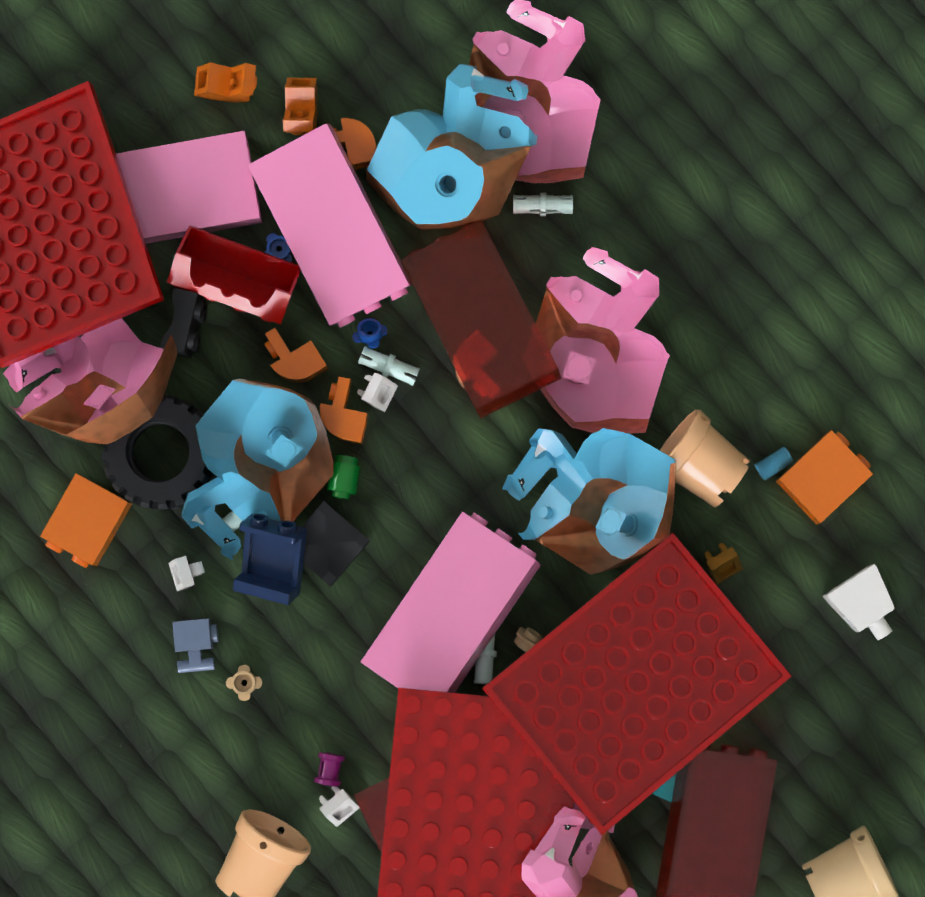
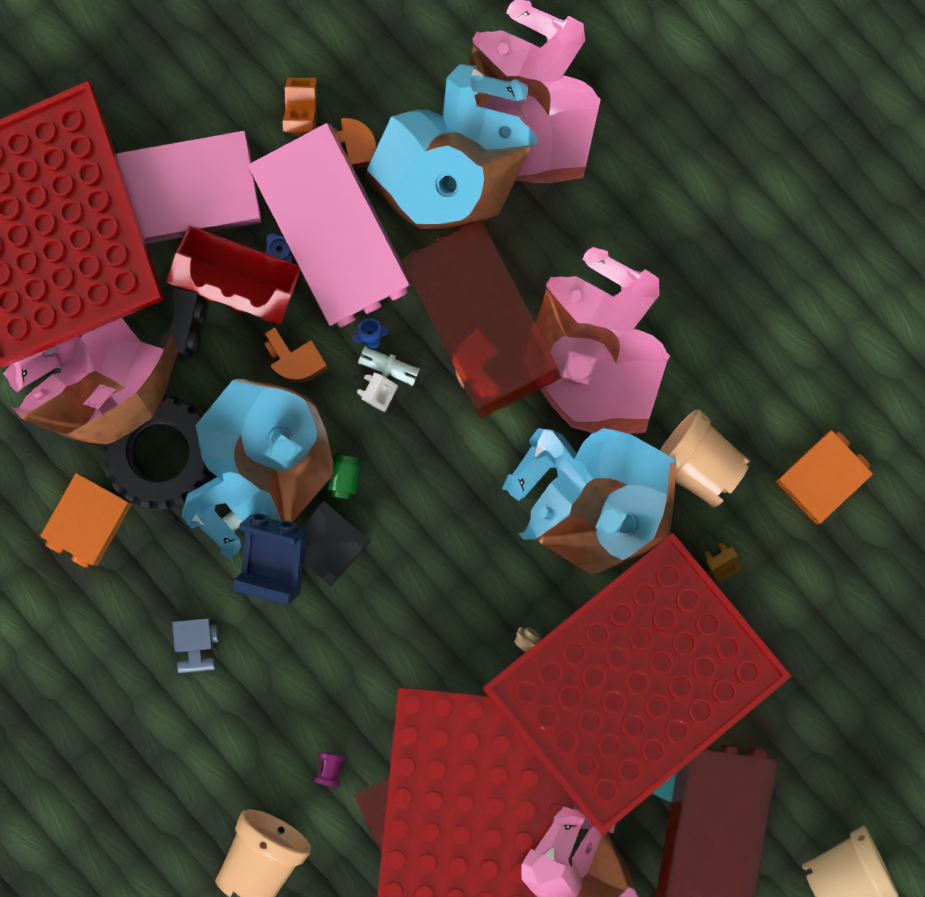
white tile [168,556,205,592] -> none
orange brick [194,62,257,103] -> none
tan plate [226,665,262,701] -> none
white tile [319,786,360,827] -> none
orange brick [320,377,369,445] -> none
bright pink brick [361,512,541,693] -> none
light aqua pin [474,634,497,684] -> none
light aqua pin [513,193,573,216] -> none
medium azure piece [755,447,794,480] -> none
white torso [823,564,895,641] -> none

